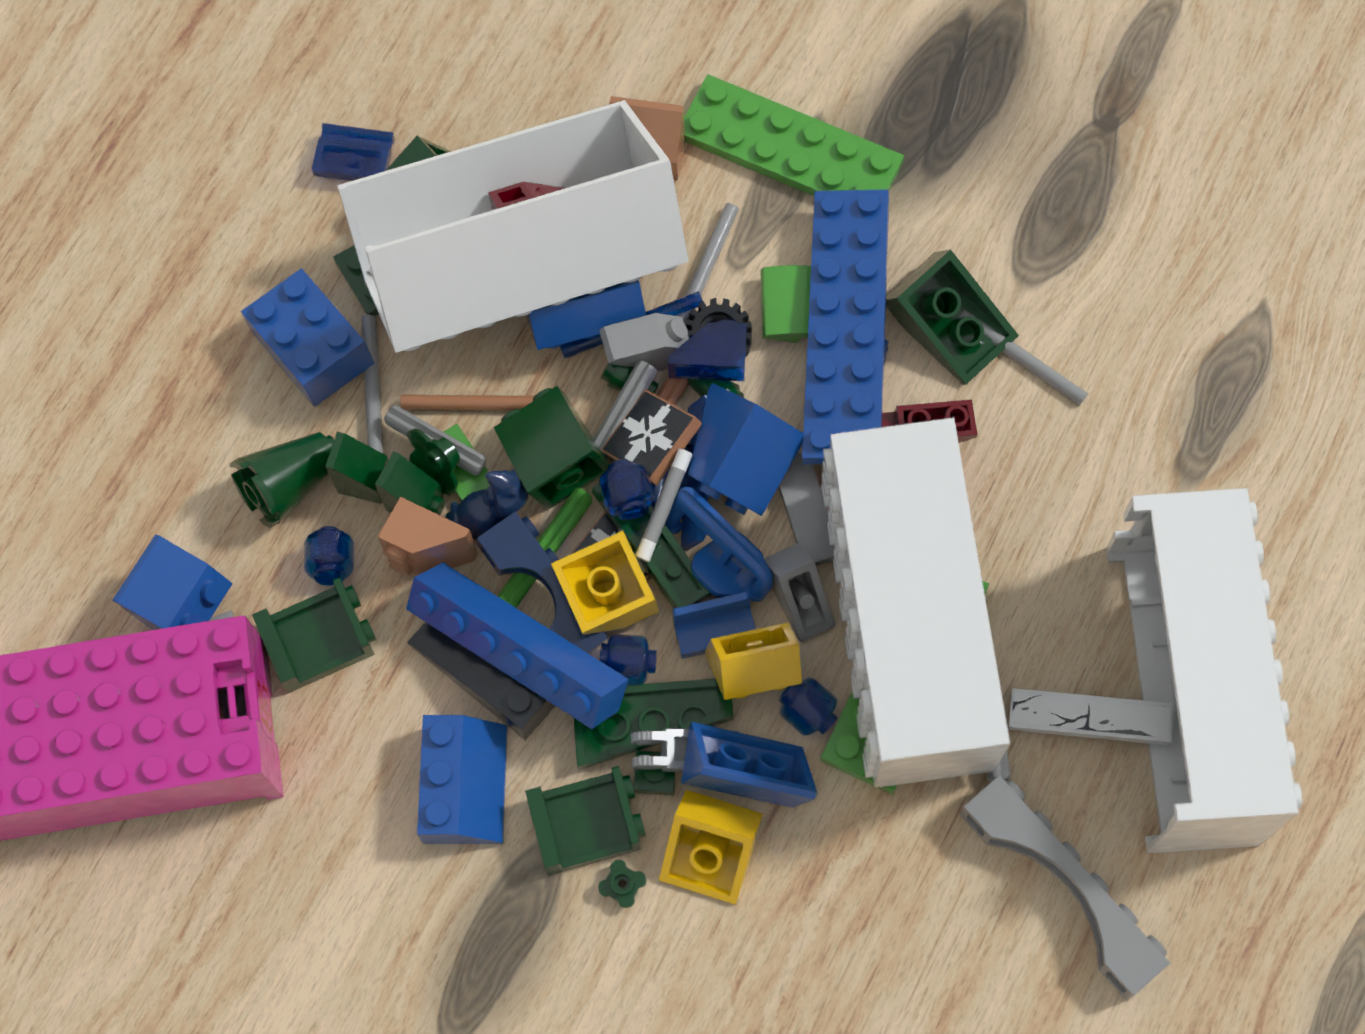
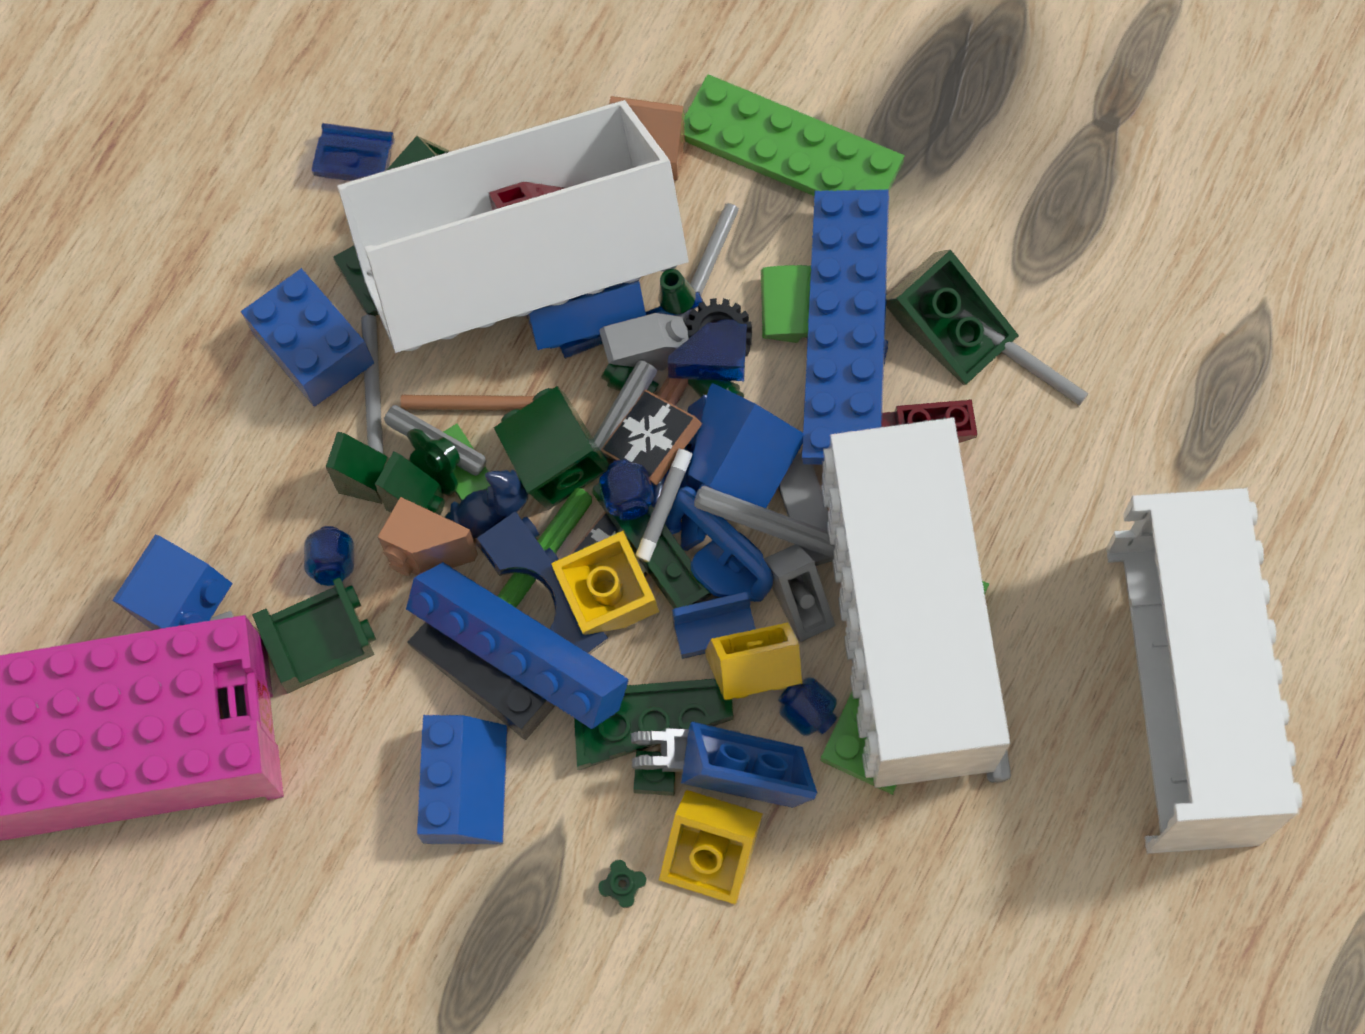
dark green cone [230,432,334,528] -> none
dark green panel [525,766,646,876] -> none
clear blue head [599,634,657,685] -> none
light grey arch [960,775,1170,1001] -> none
white tile [1009,688,1174,745] -> none
none -> dark green cone [658,269,696,315]
none -> light grey axle [694,486,835,557]

